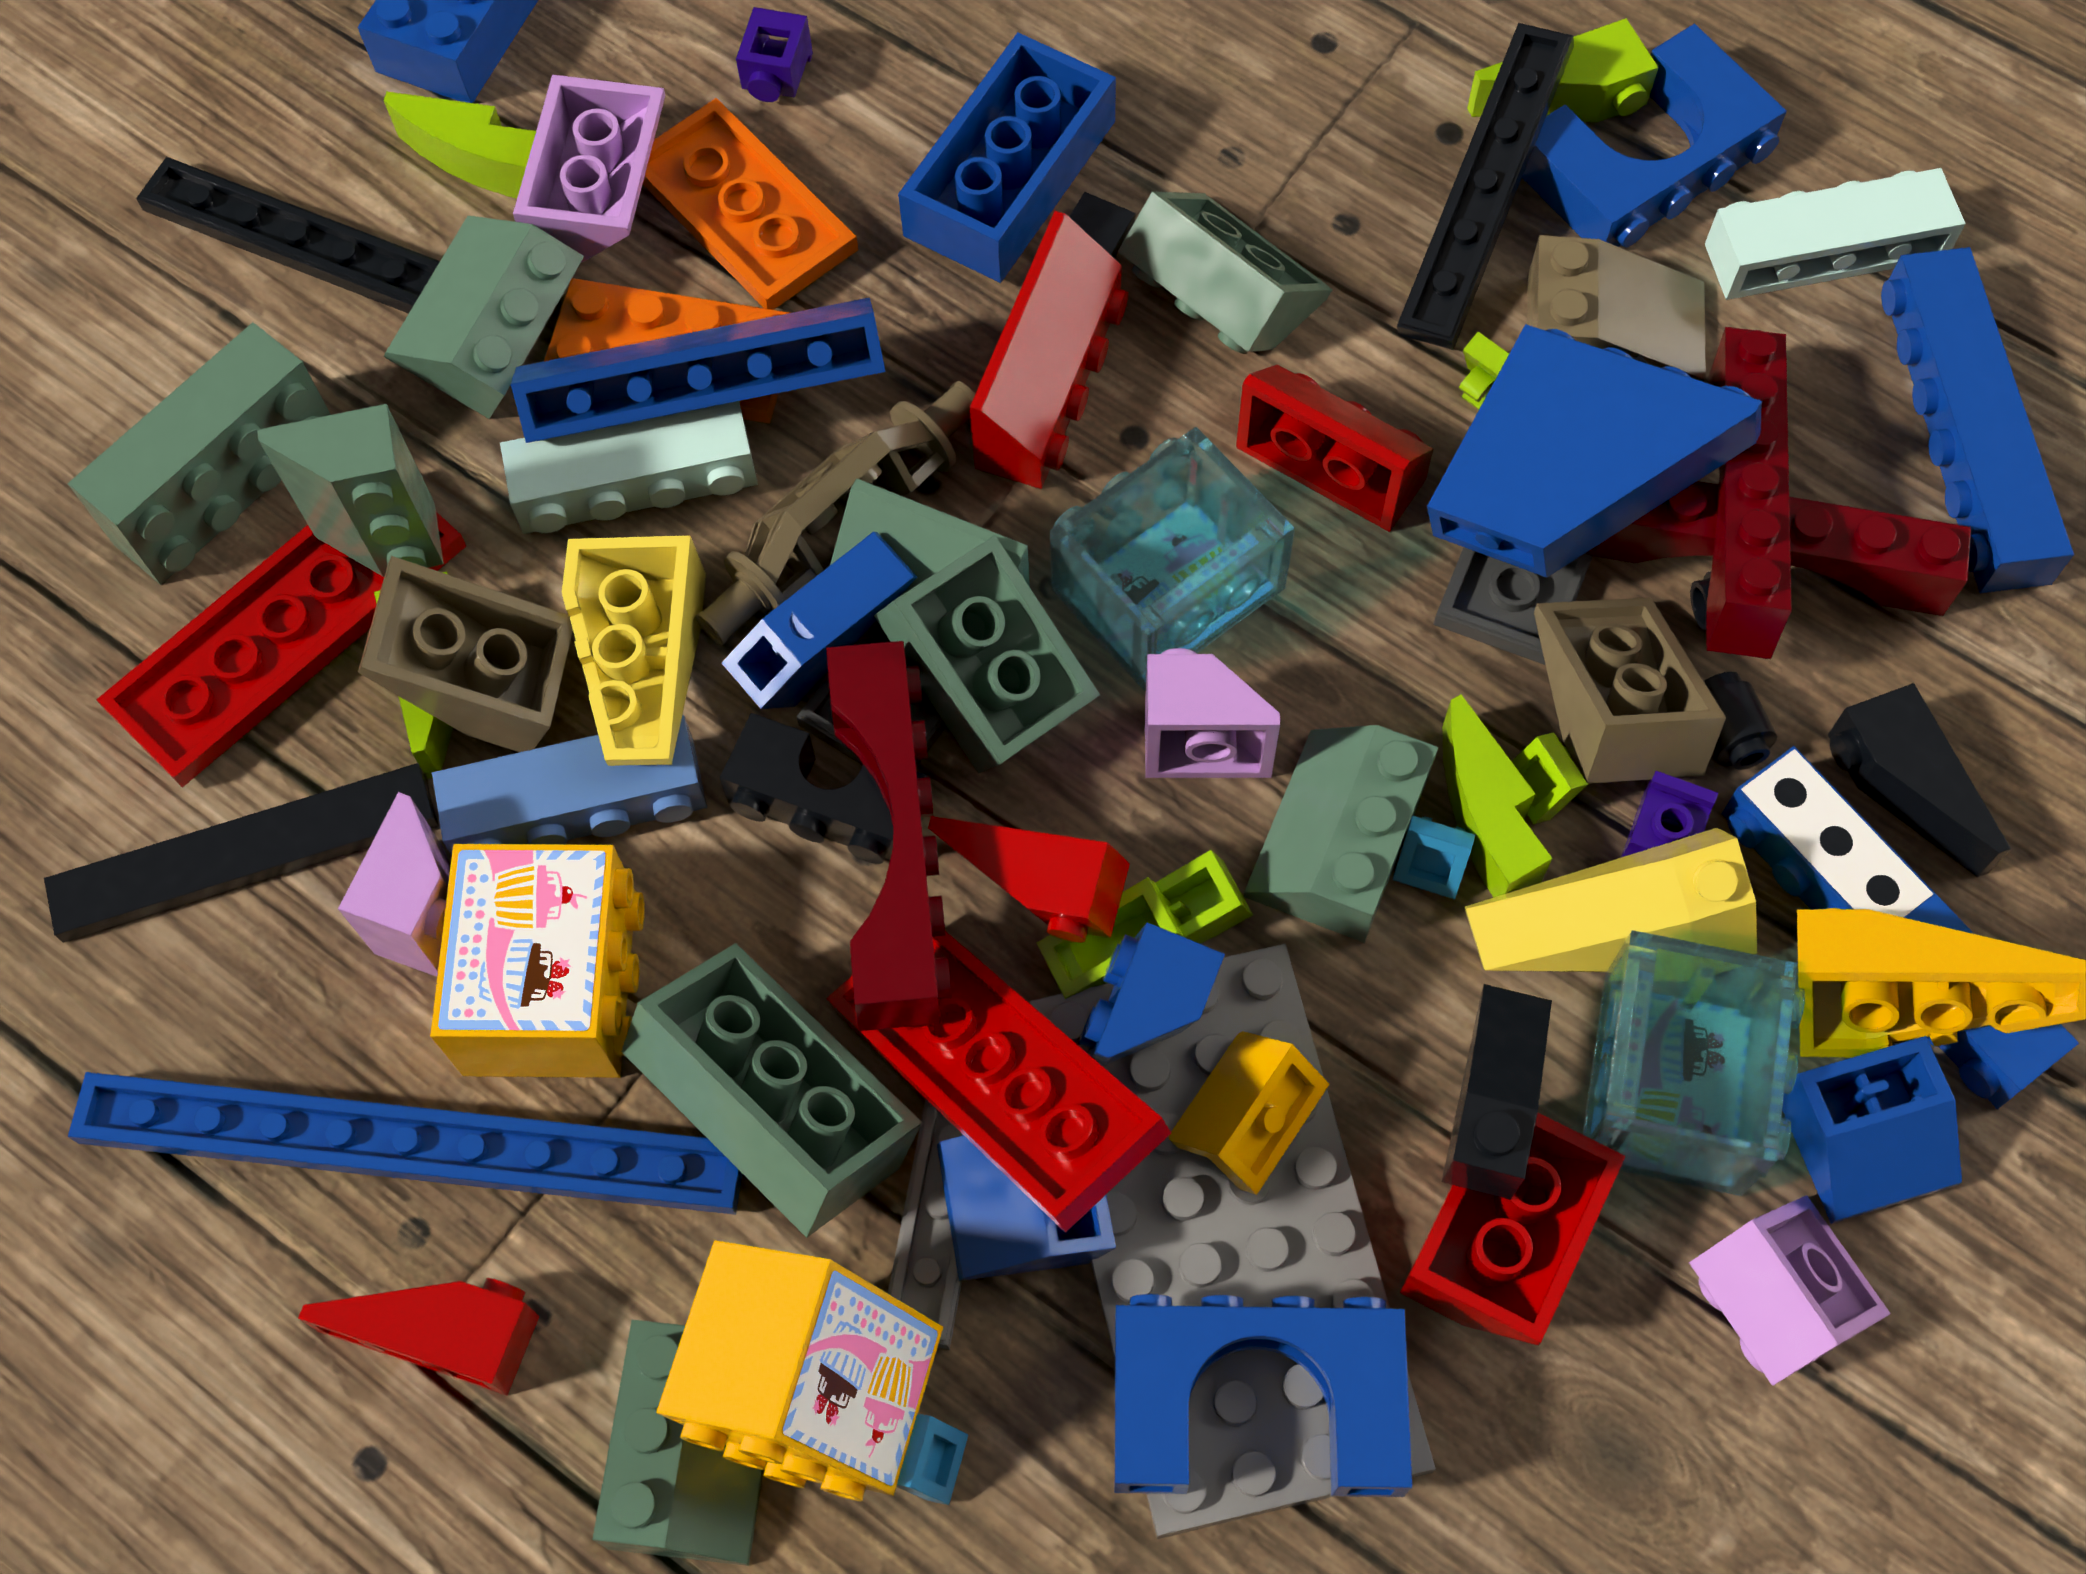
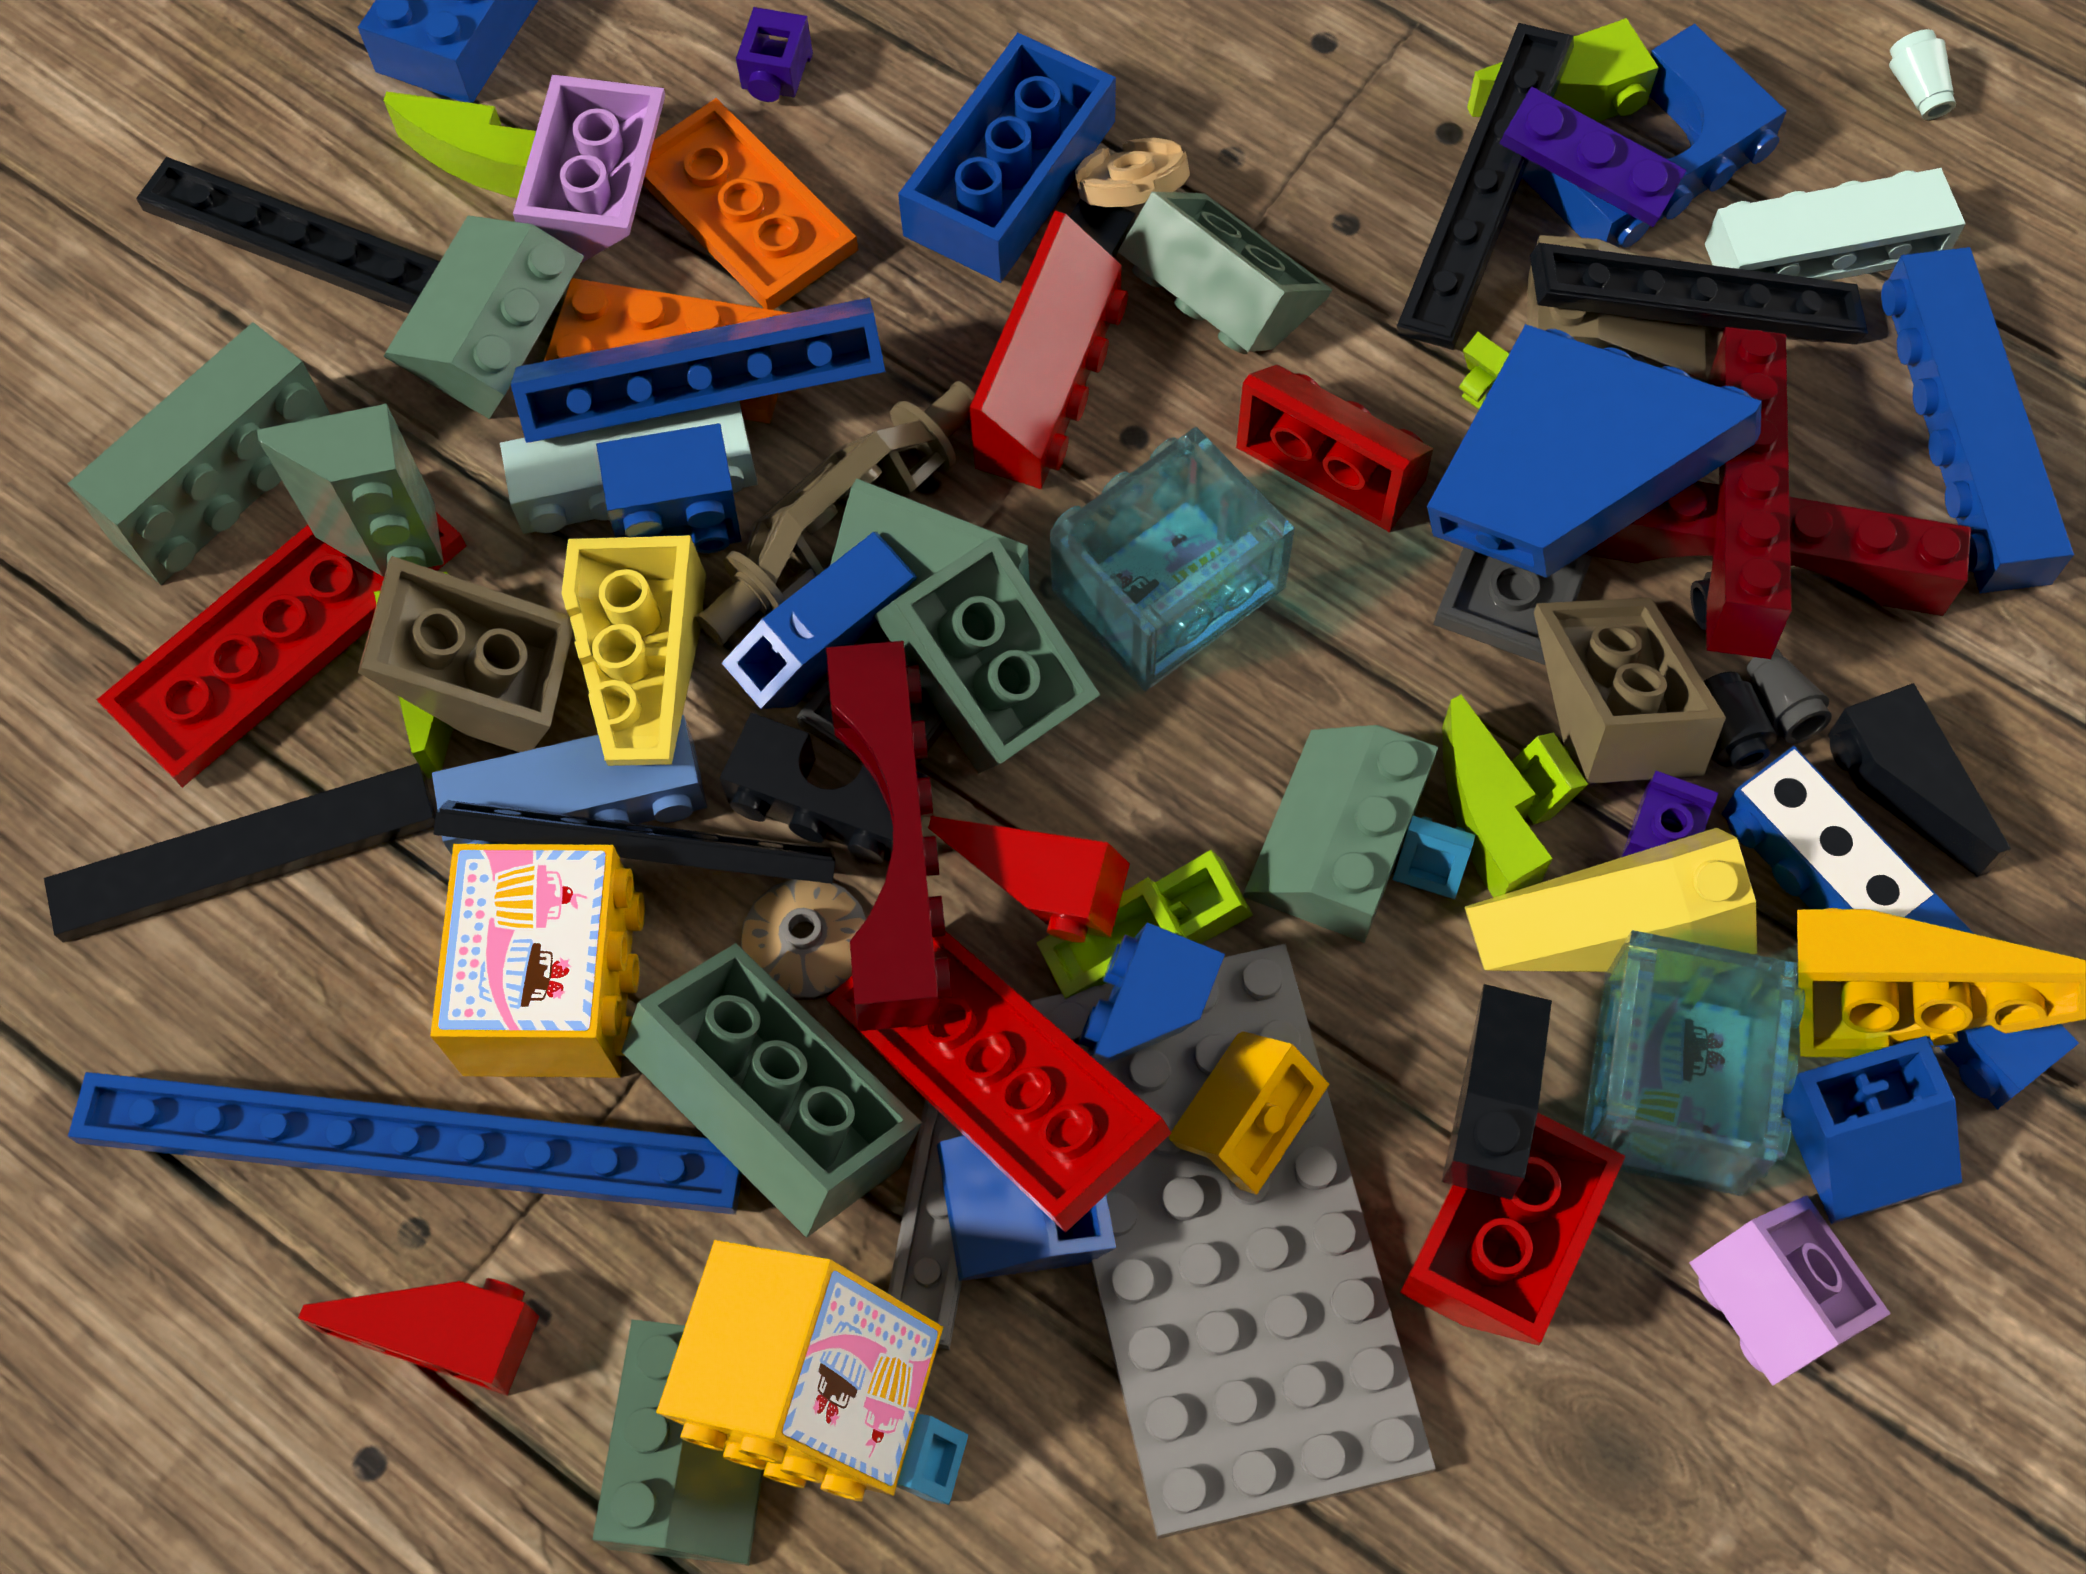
lavender slope [338,792,451,977] -> none
blue arch [1114,1294,1412,1497] -> none
lavender slope [1145,648,1280,778] -> none
none -> black tile [433,800,835,884]
none -> blue slope [596,423,742,553]
none -> tan dish [741,879,866,1000]
none -> tan tile [1075,138,1190,207]
none -> dark purple plate [1499,86,1686,227]
none -> black tile [1530,243,1868,345]
none -> dark grey cone [1746,649,1832,744]
none -> light aqua cone [1889,29,1956,120]

